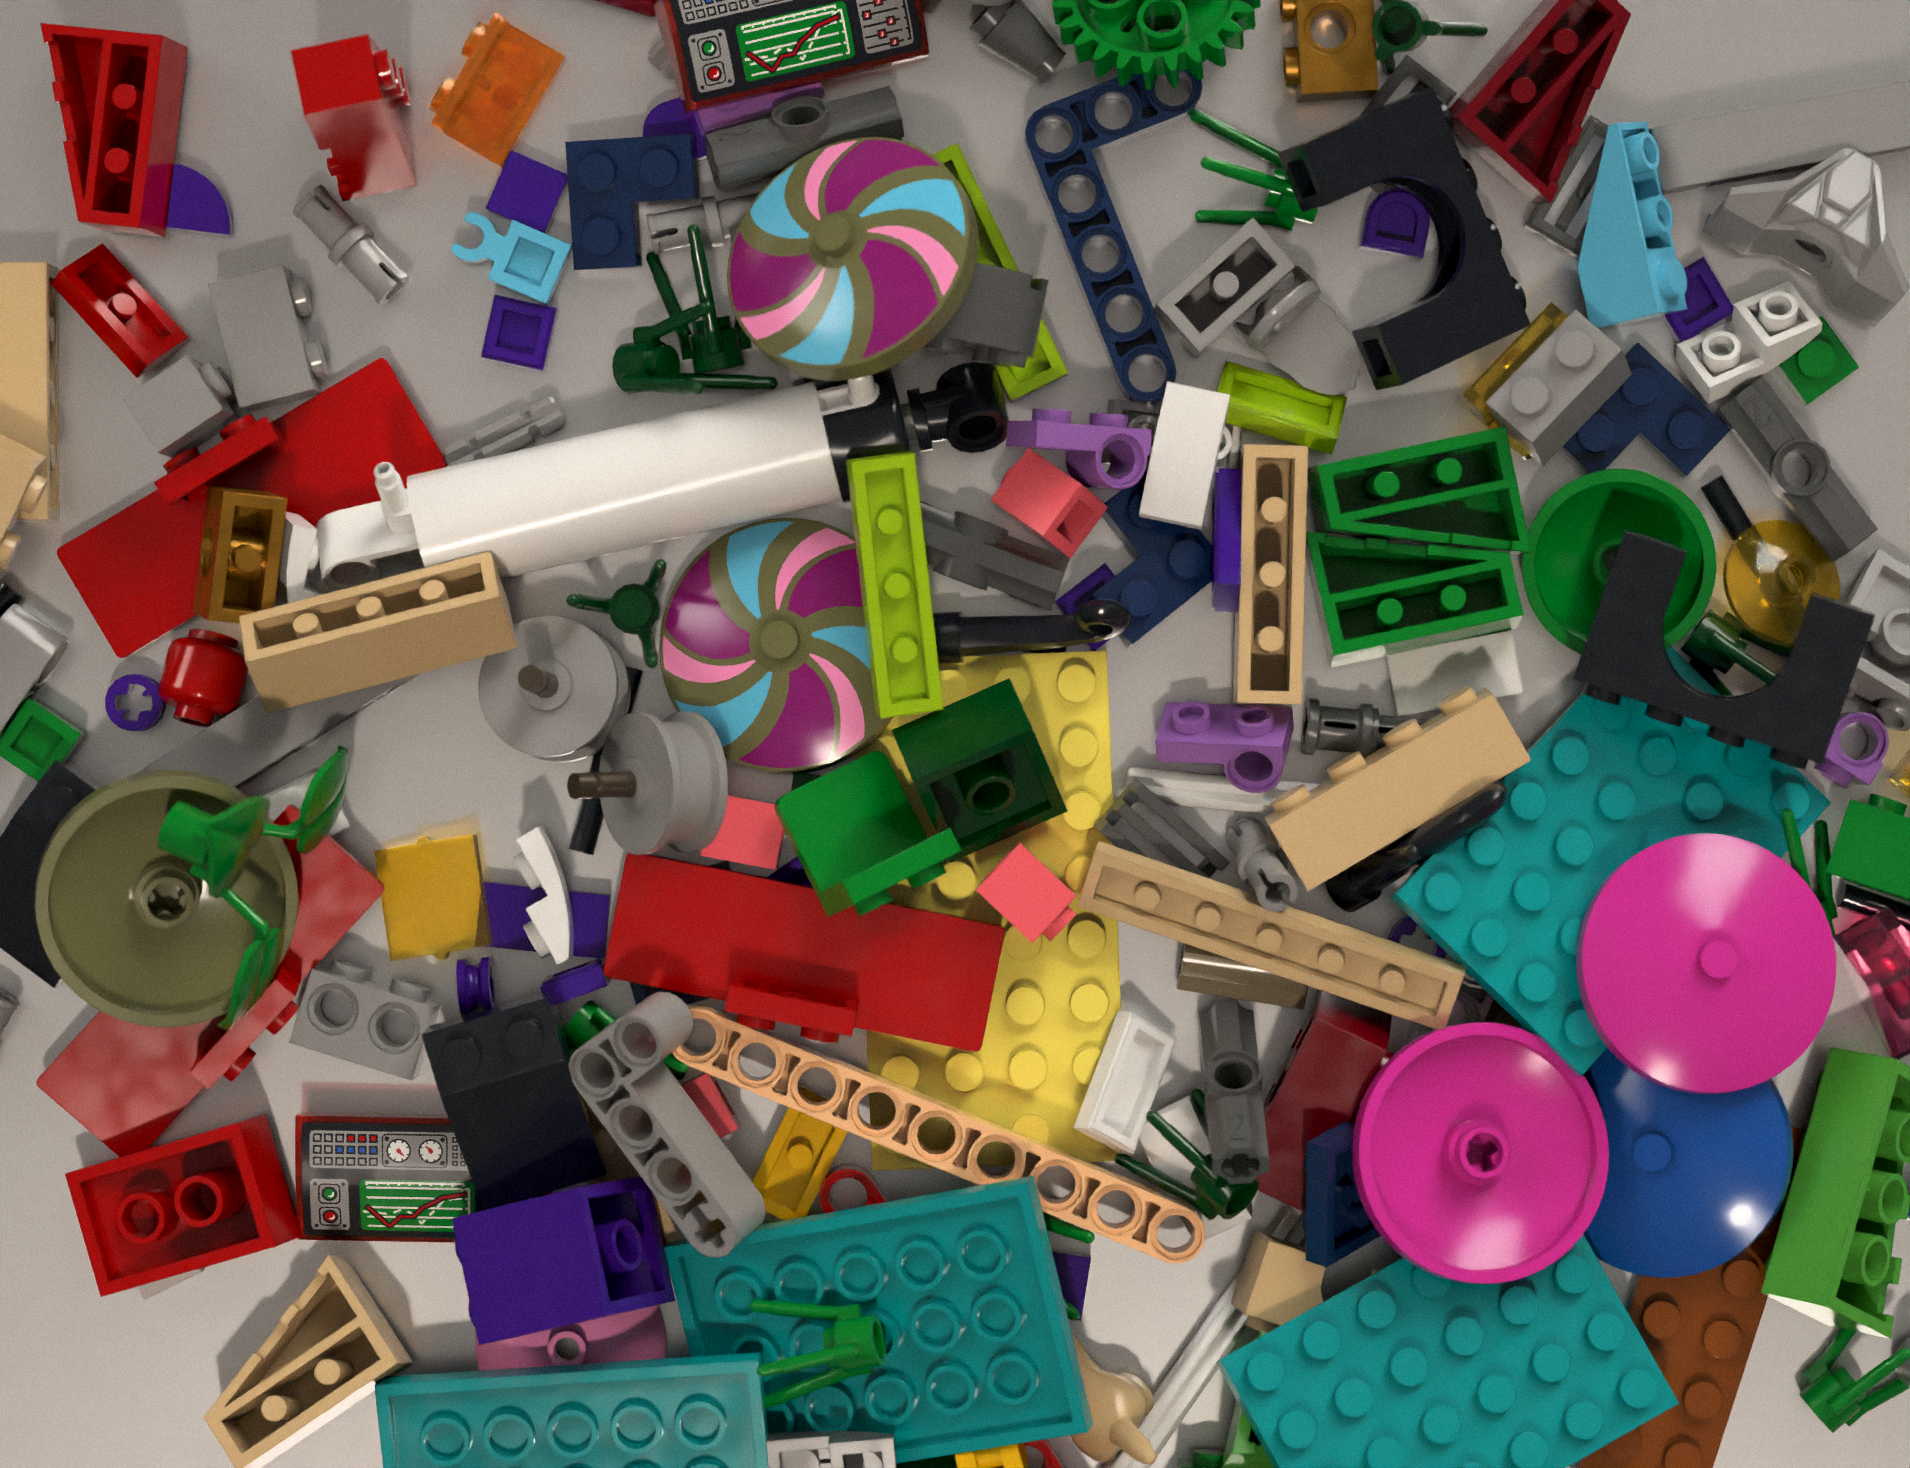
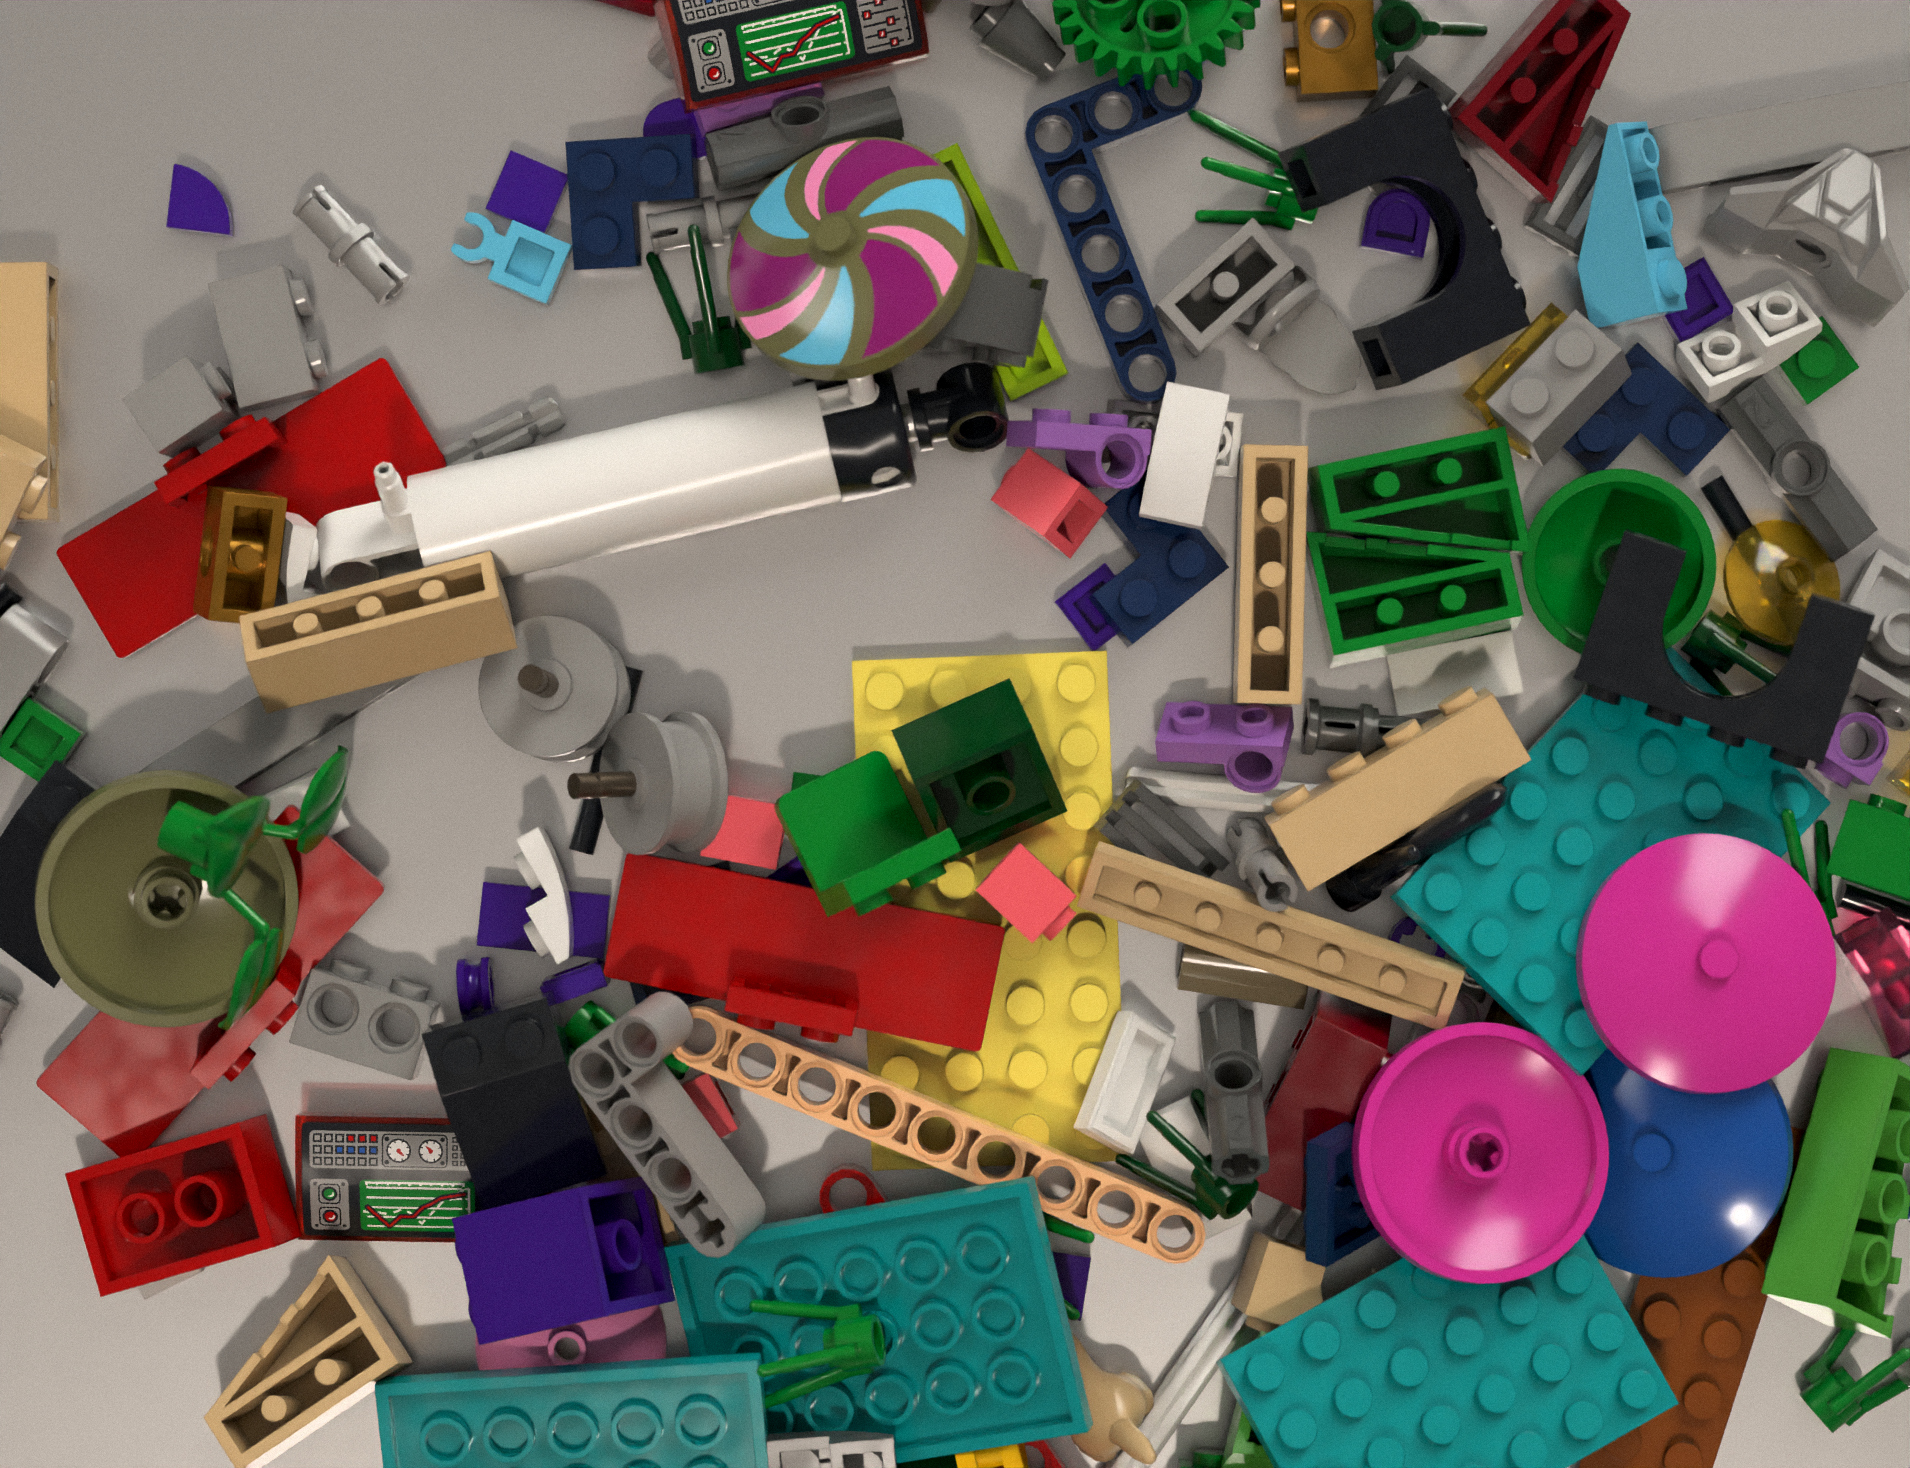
red wedge [40,23,188,237] -> none
red plate [51,243,188,378] -> none
dark purple bush [105,674,167,731] -> none
red head [158,629,248,728] -> none
red wedge [291,34,417,201] -> none
clear yellow piece [374,834,493,961] -> none
clear orange bracket [429,13,567,169] -> none
dark purple tile [481,295,559,372] -> none
dark green plant [566,559,667,668] -> none
dark green plant [612,301,778,395] -> none
dish [659,518,893,775] -> none
yellow plate [752,1084,848,1221] -> none
lime plate [846,451,944,719] -> none
dark grey piece [920,501,1070,610] -> none
black plant [933,599,1132,664] -> none
dark purple tile [1212,468,1241,613] -> none
lime tile [1216,361,1347,455] -> none

